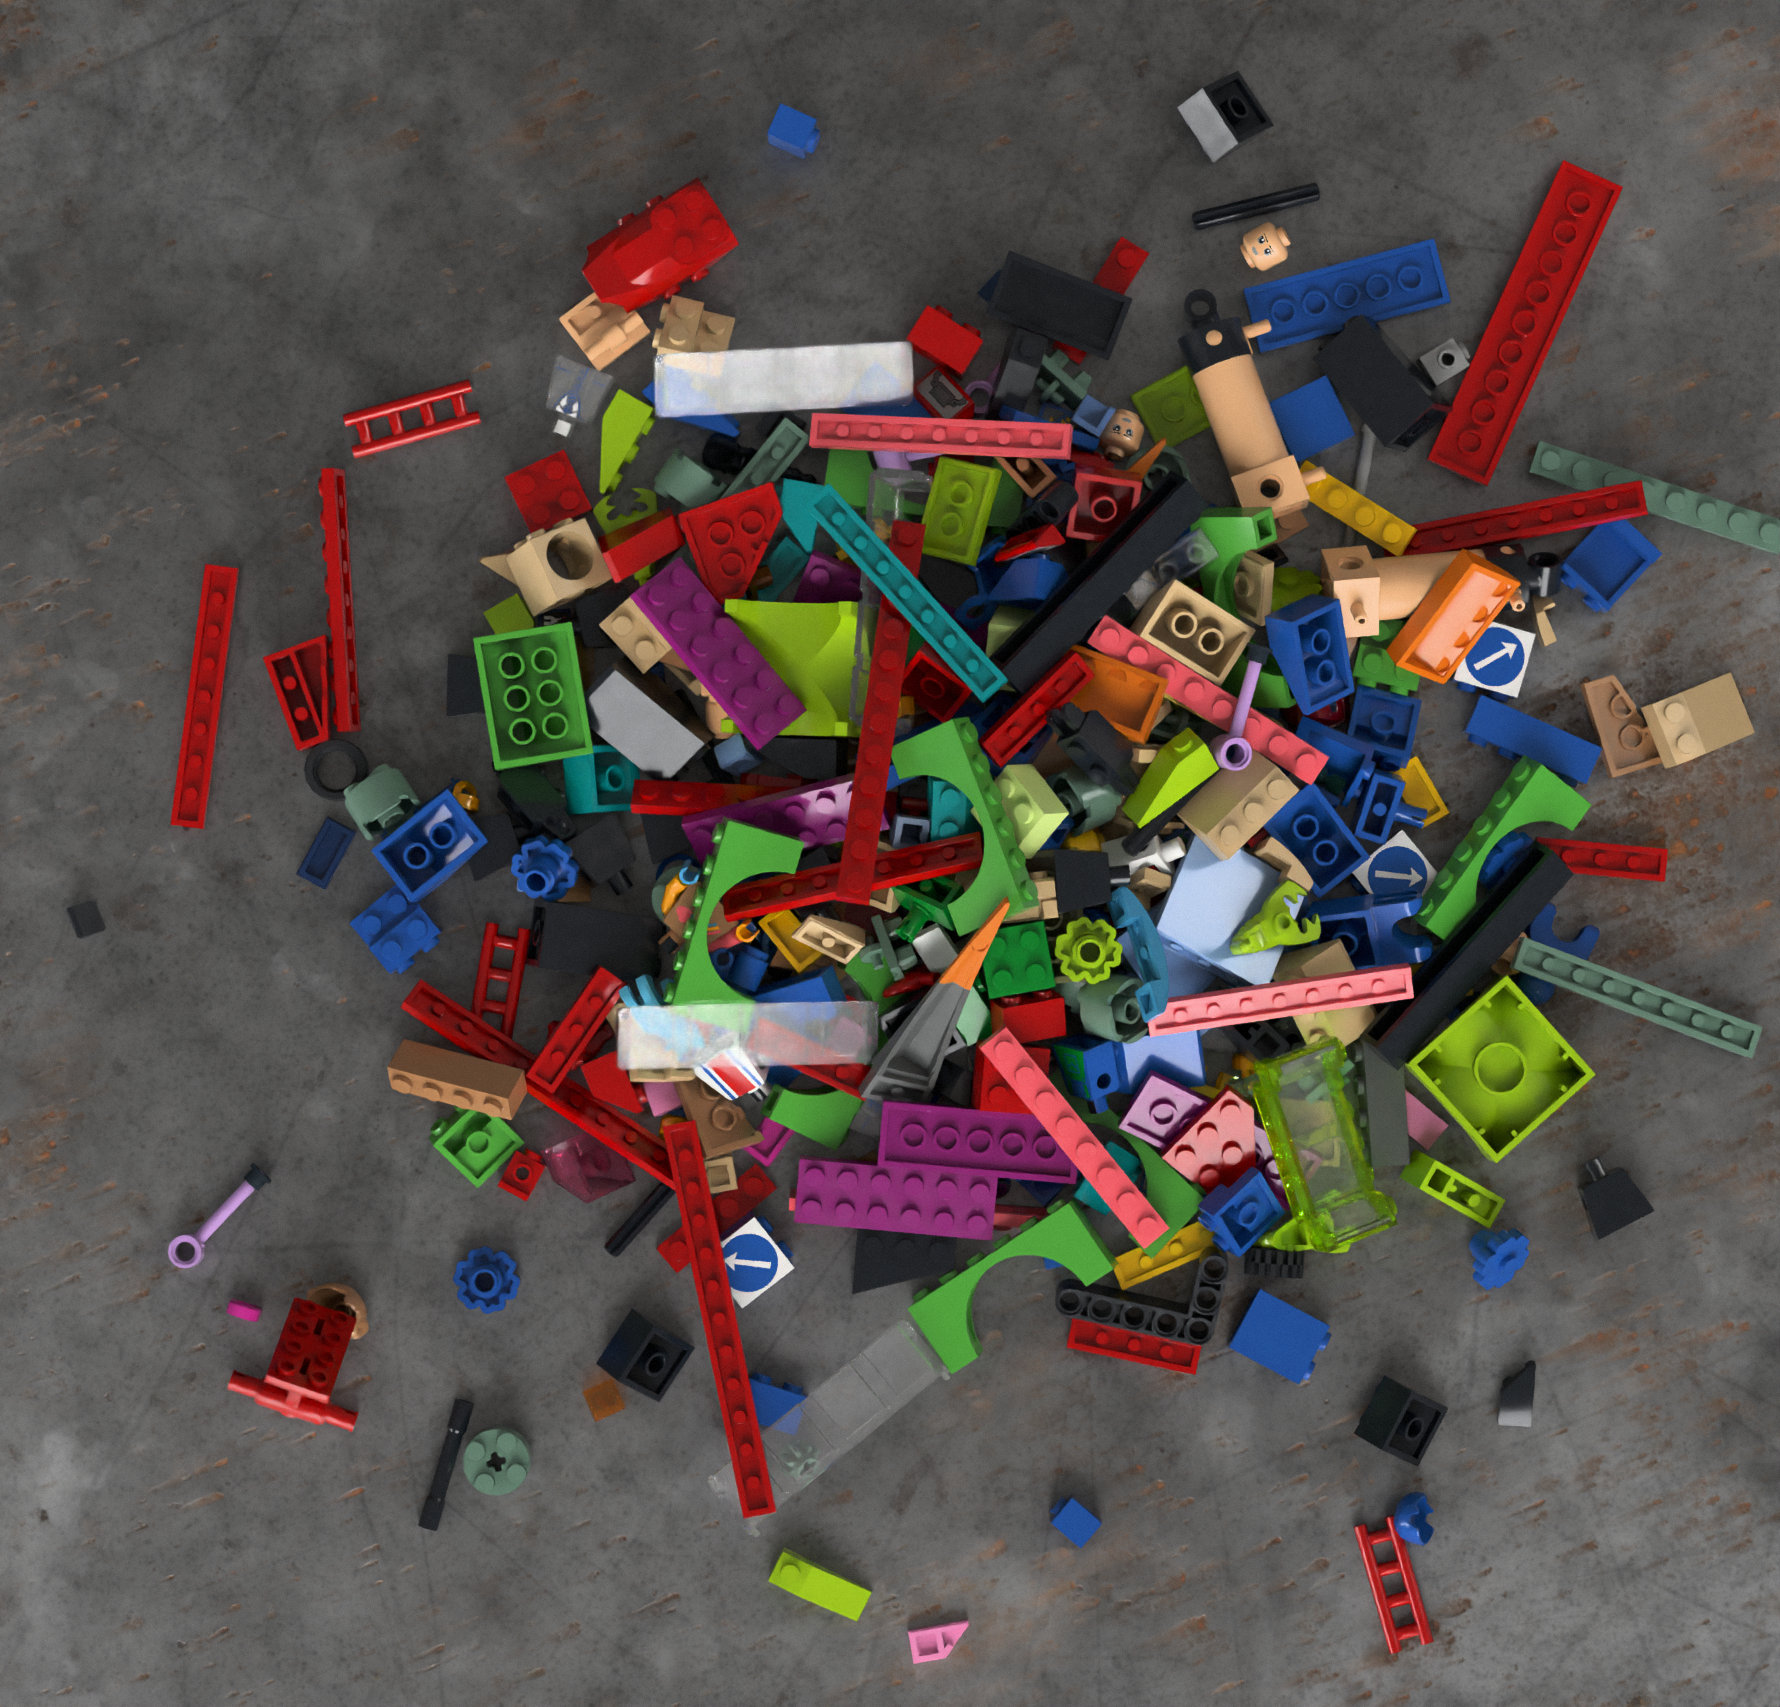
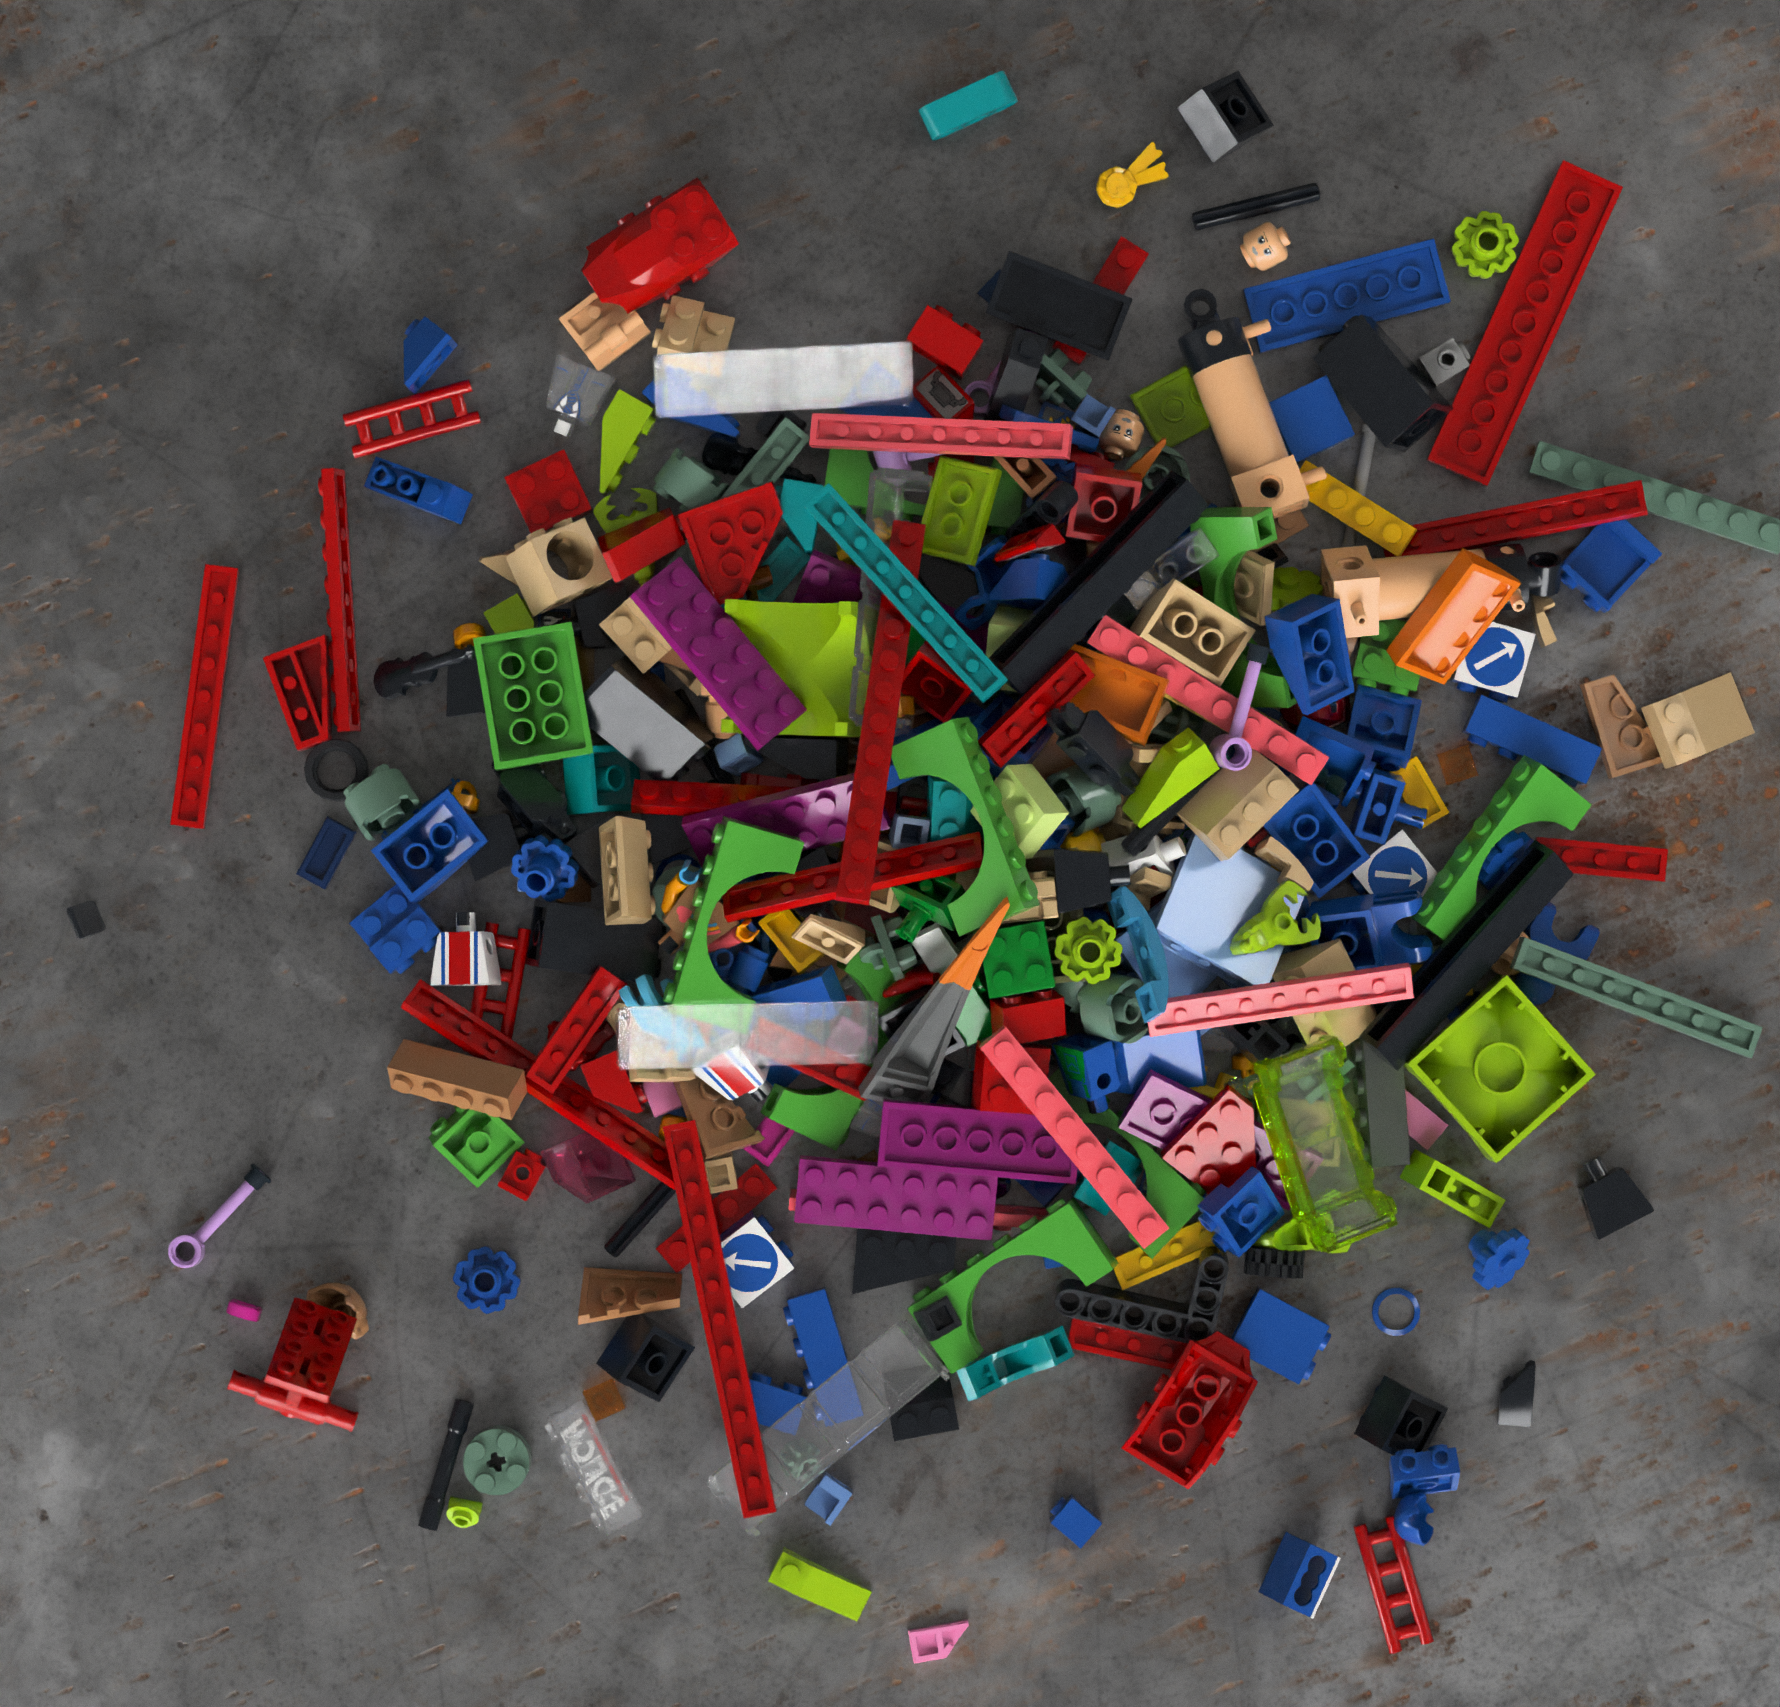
blue brick [767,103,821,159] -> none
none -> blue slope [364,456,473,525]
none -> black piece [374,644,476,700]
none -> blue slope [404,316,458,394]
none -> torso [431,912,502,987]
none -> lime plate [446,1496,483,1528]
none -> light orange tile [453,623,486,649]
none -> clear brick [545,1398,644,1536]
none -> medium nougat wing [578,1267,683,1325]
none -> tan slope [599,816,656,925]
none -> blue brick [783,1287,864,1427]
none -> medium blue panel [805,1472,853,1526]
none -> black slope [882,1362,959,1441]
none -> black slope [913,1296,963,1342]
none -> teal beam [918,71,1018,141]
none -> teal arch [956,1325,1075,1401]
none -> yellow piece [1096,142,1169,208]
none -> red slope [1121,1331,1258,1490]
none -> blue piece [1258,1532,1341,1619]
none -> blue piece [1372,1288,1420,1336]
none -> blue plate [1389,1444,1460,1499]
none -> clear orange tile [1436,744,1478,786]
none -> lime plant [1451,211,1519,279]

